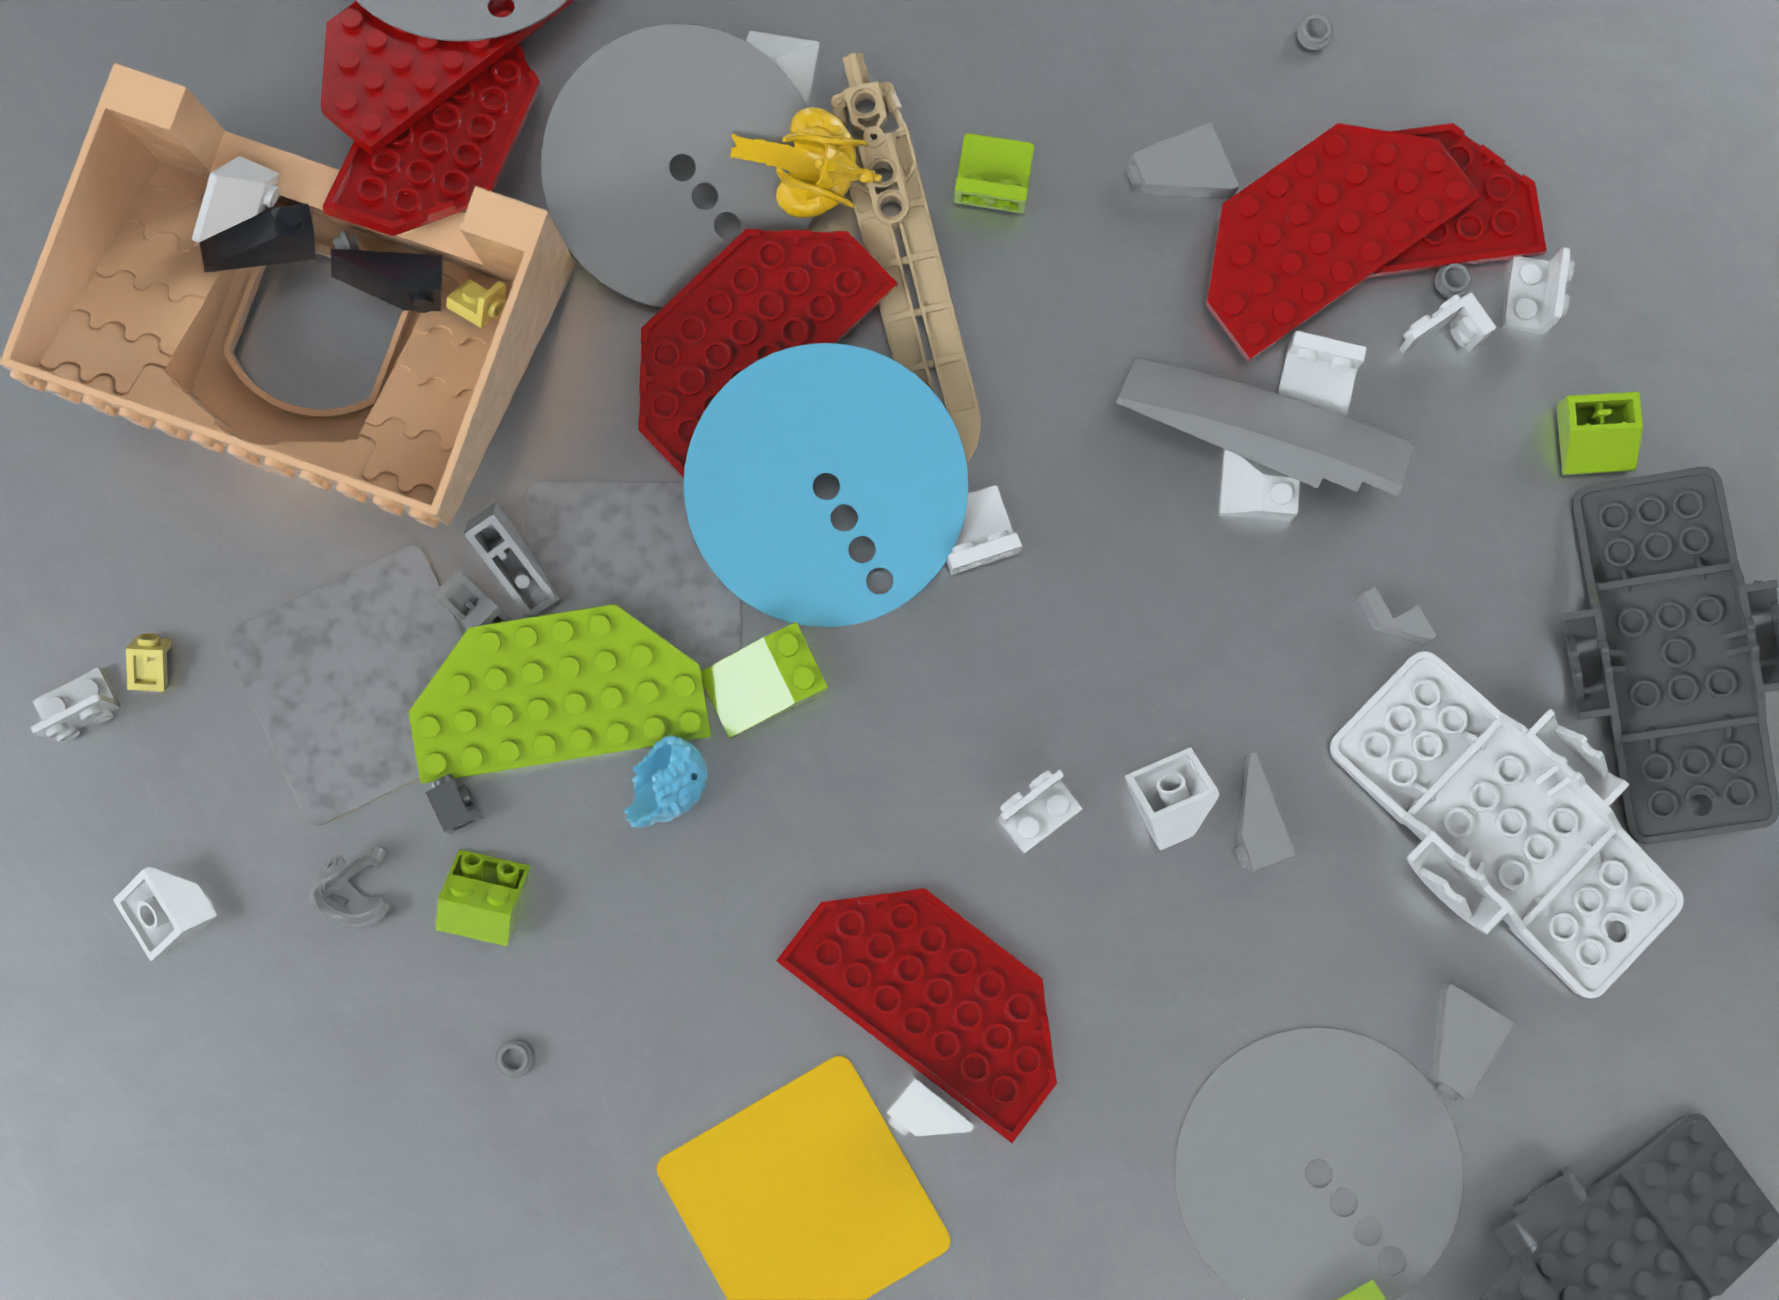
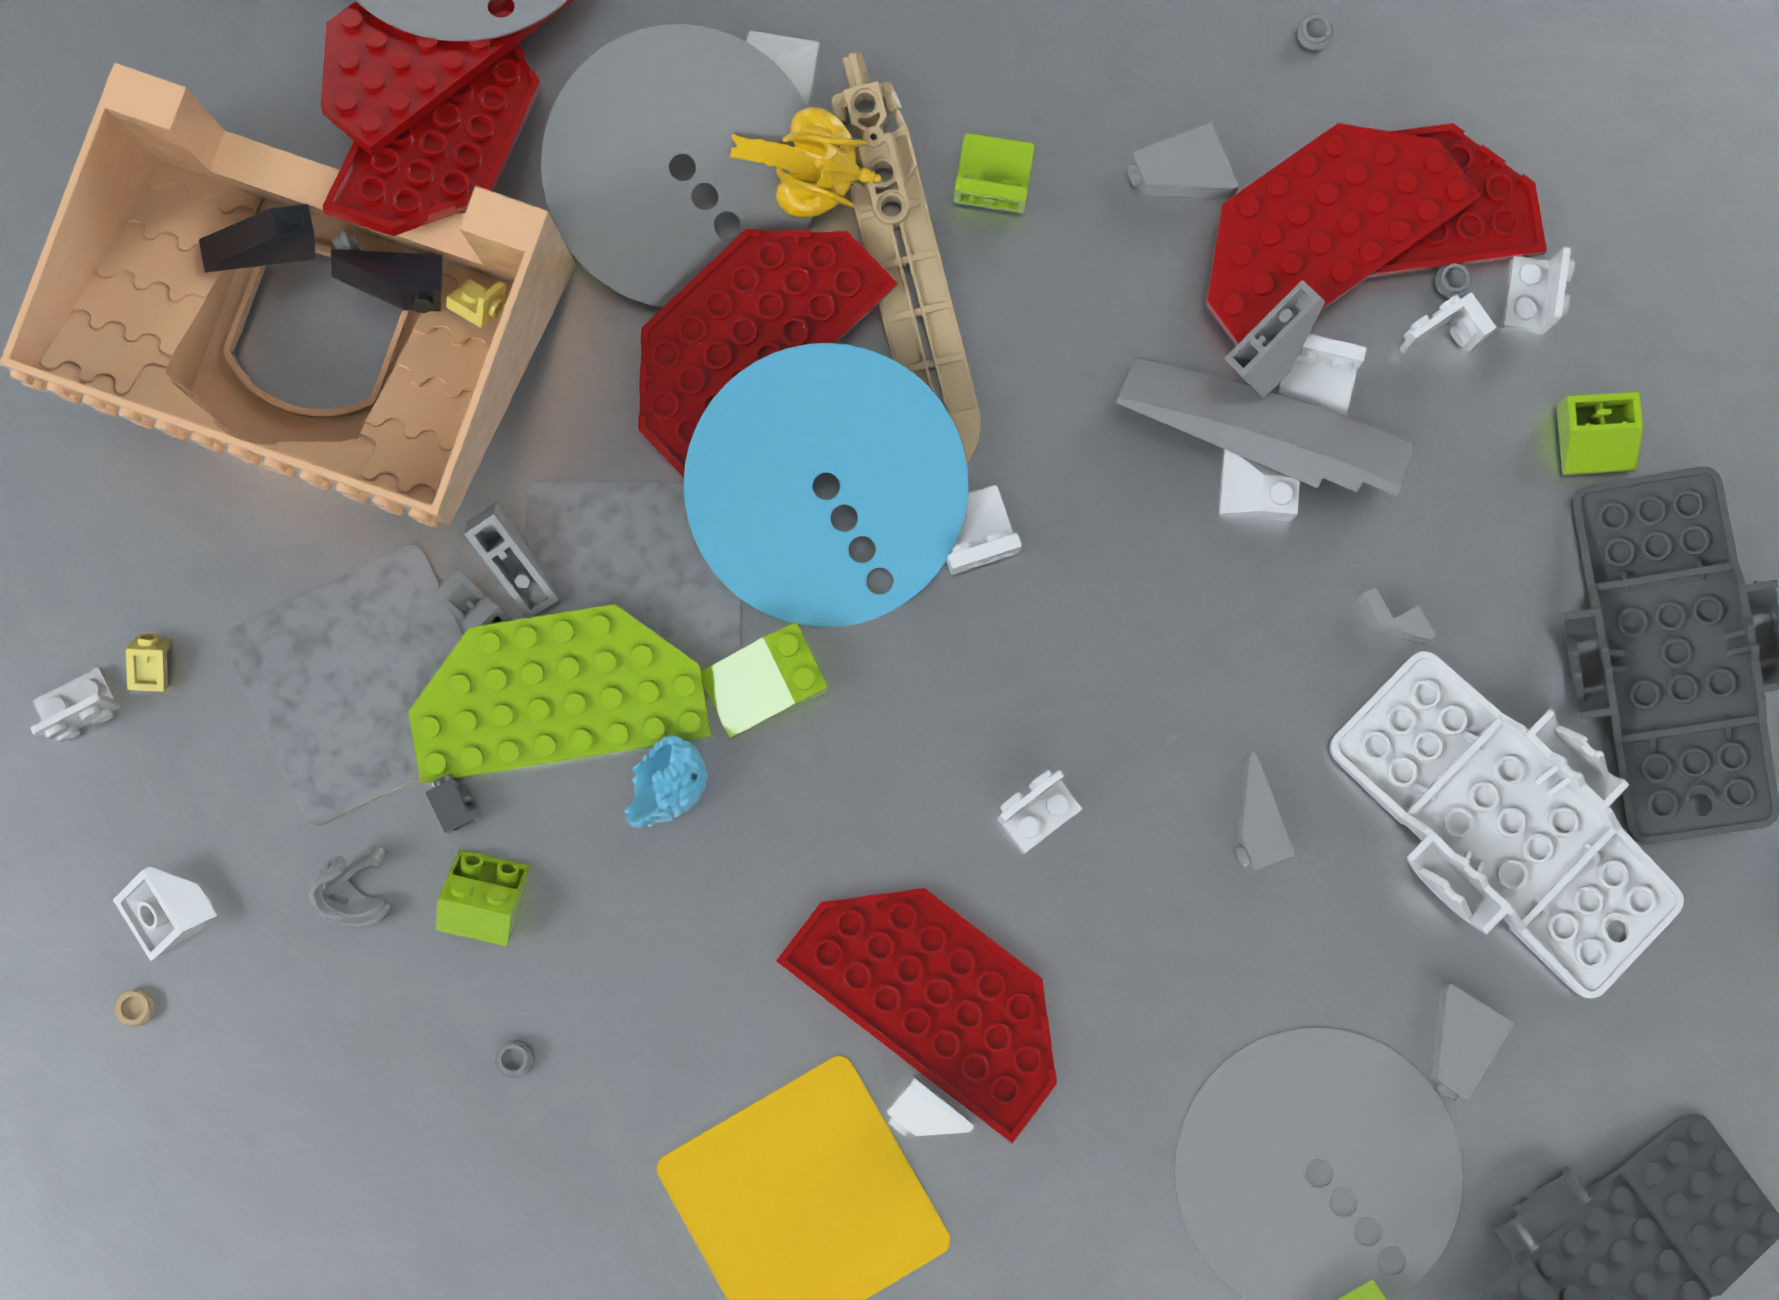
white slope [191,156,280,243] -> none
white slope [1124,747,1220,851] -> none
none -> tan tile [114,989,154,1027]
none -> light grey slope [1224,280,1325,398]

